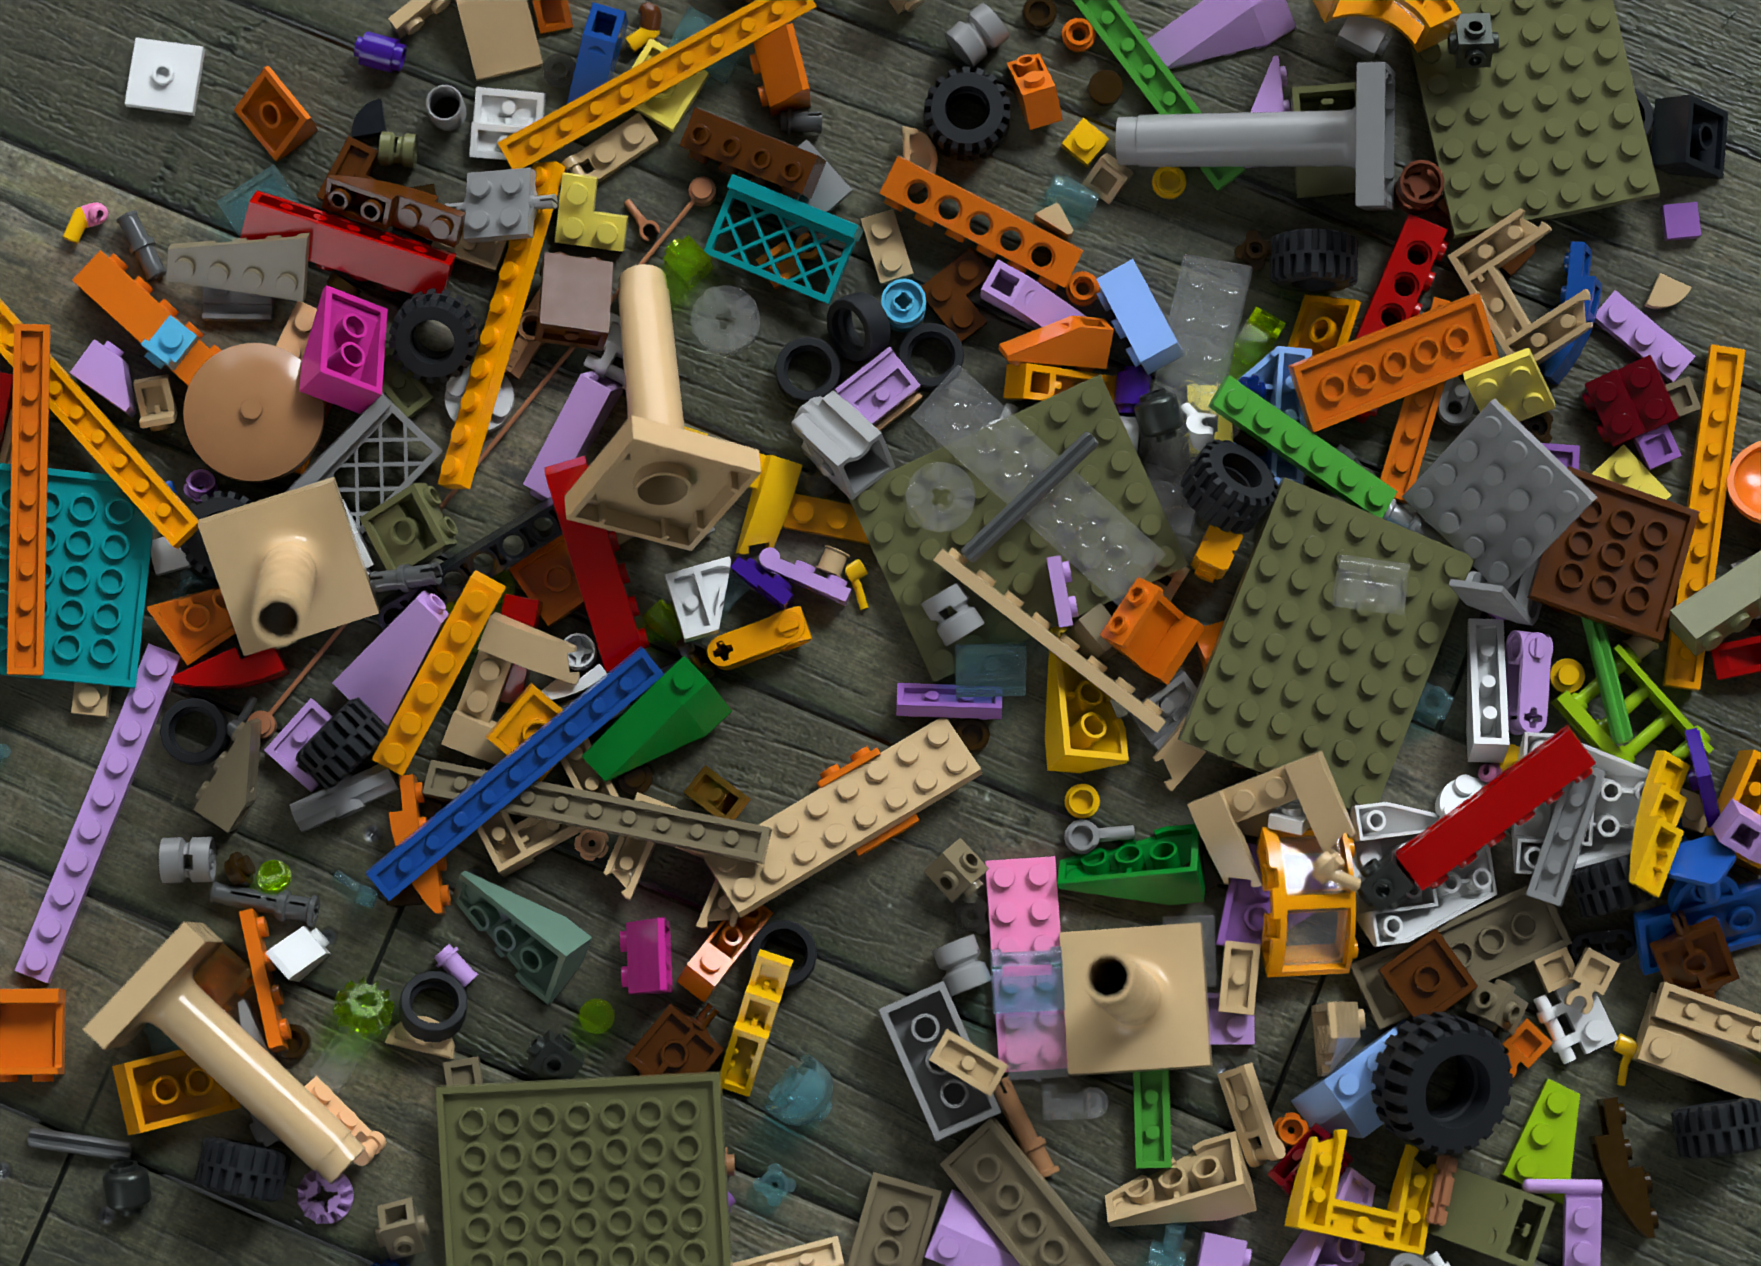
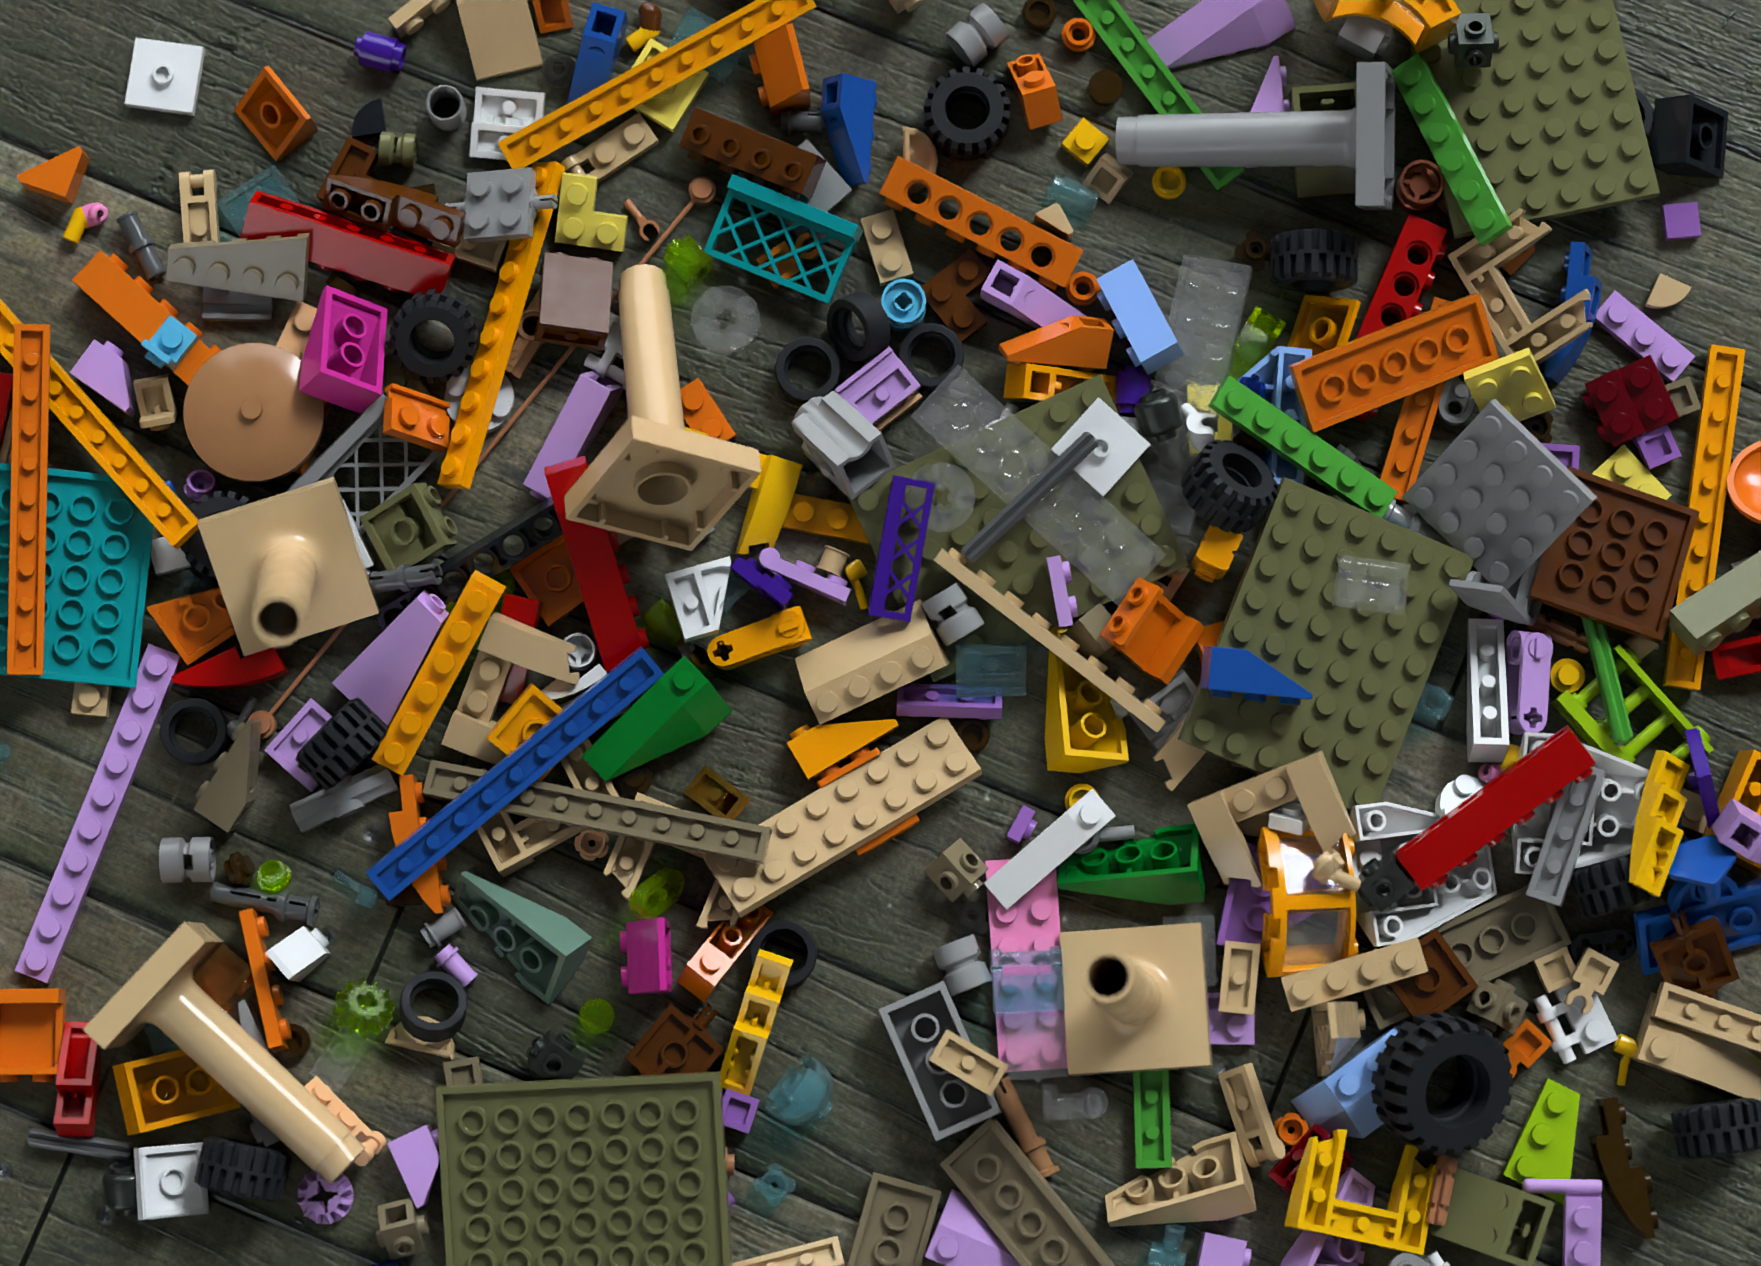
none -> orange slope [17,146,89,205]
none -> red slope [53,1021,101,1137]
none -> white plate [134,1142,209,1220]
none -> tan plate [179,169,220,243]
none -> orange plate [383,383,450,453]
none -> lavender slope [387,1125,440,1209]
none -> light grey pin [420,907,467,948]
none -> clear neon green plate [629,867,684,920]
none -> orange plate [680,378,736,442]
none -> medium lavender plate [723,1088,760,1134]
none -> light orange slope [787,719,899,781]
none -> tan slope [795,599,951,725]
none -> blue slope [820,73,877,187]
none -> dark purple fence [868,475,935,622]
none -> white slope [983,789,1116,910]
none -> medium lavender plate [1006,805,1038,845]
none -> white plate [1051,397,1151,496]
none -> blue slope [1200,646,1313,706]
none -> tan plate [1281,937,1428,1012]
none -> bright green plate [1394,53,1513,246]
none -> nougat axle [1526,613,1590,654]

